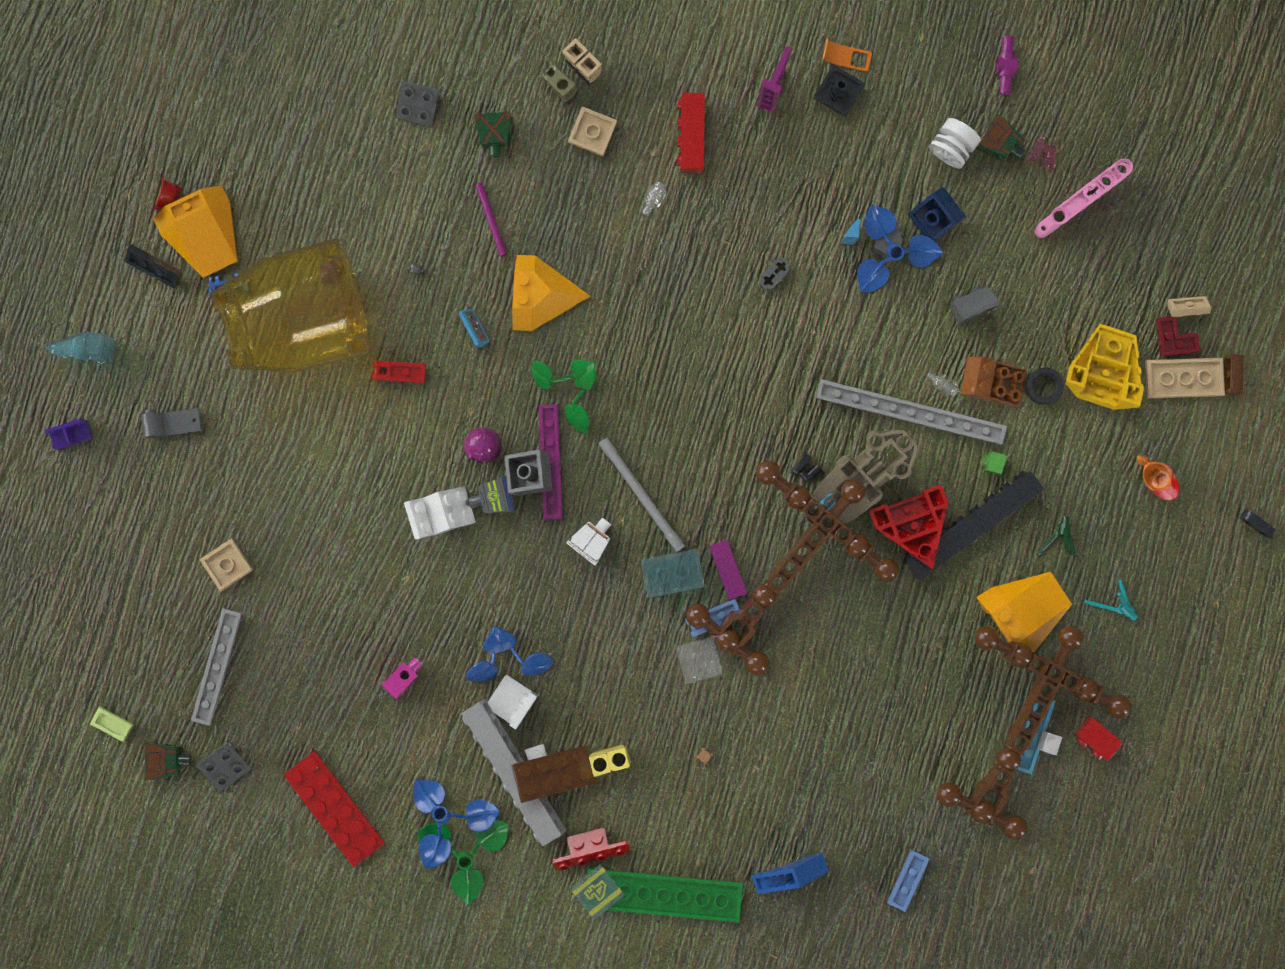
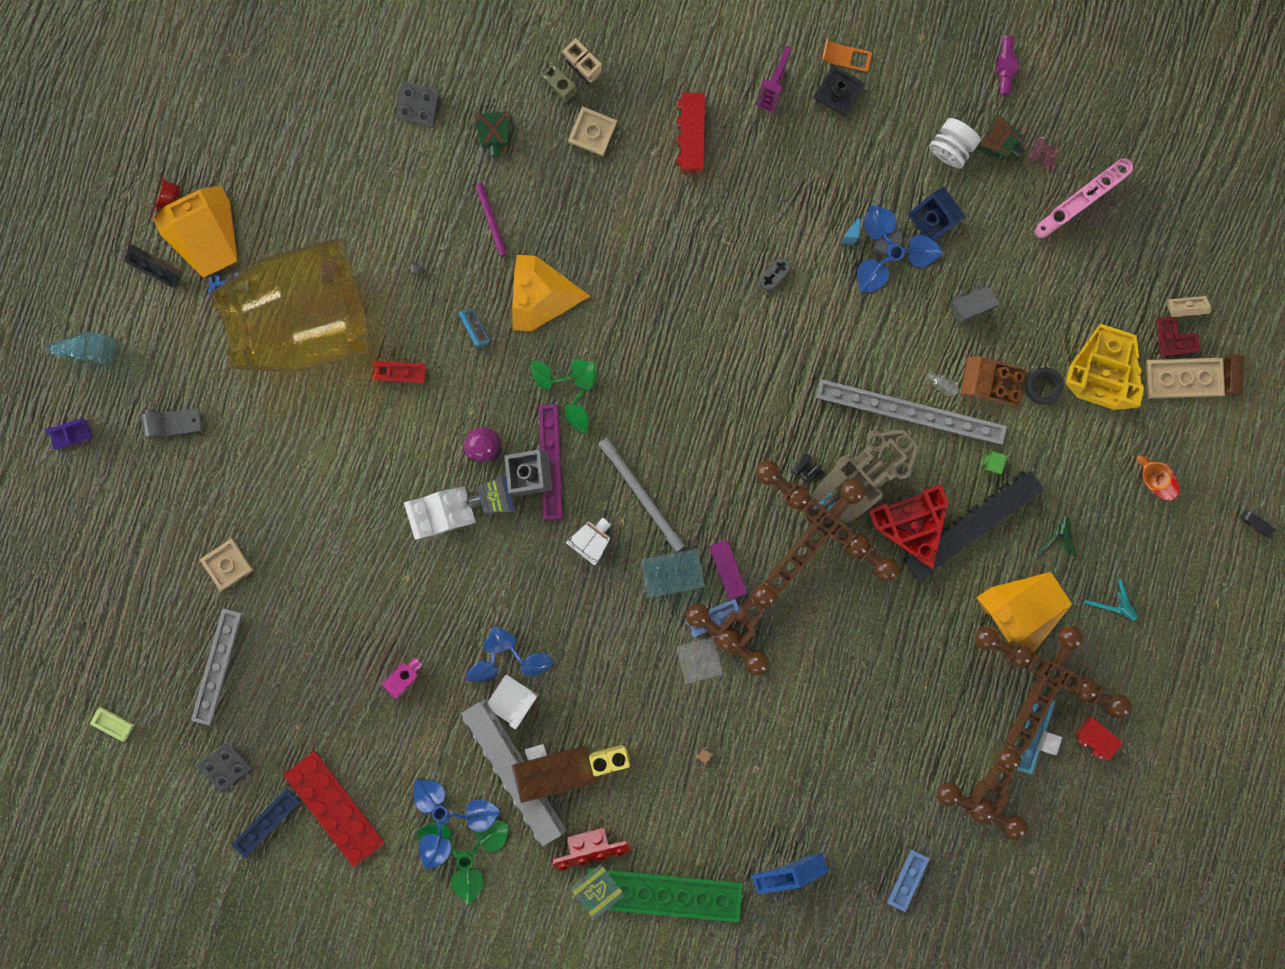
torso [145,742,191,780] -> none
clear plant [642,181,666,216] -> none
none -> dark blue plate [231,788,301,858]

